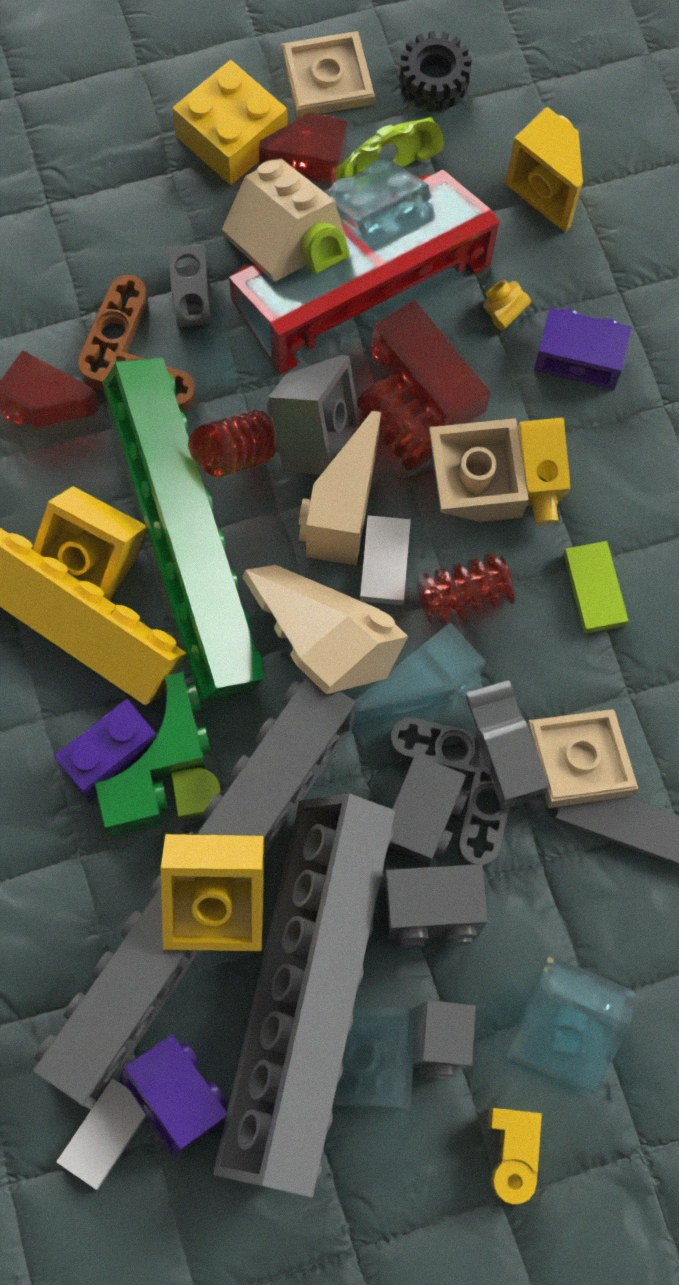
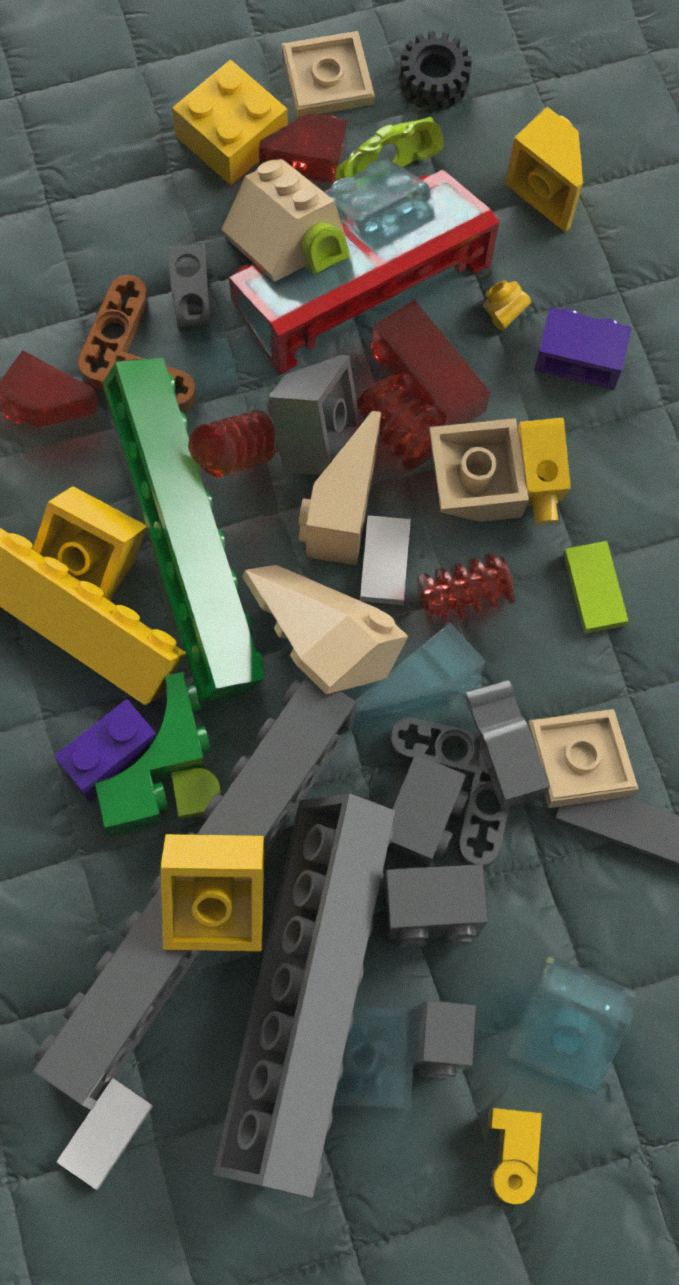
dark purple brick [119,1035,228,1158] -> none

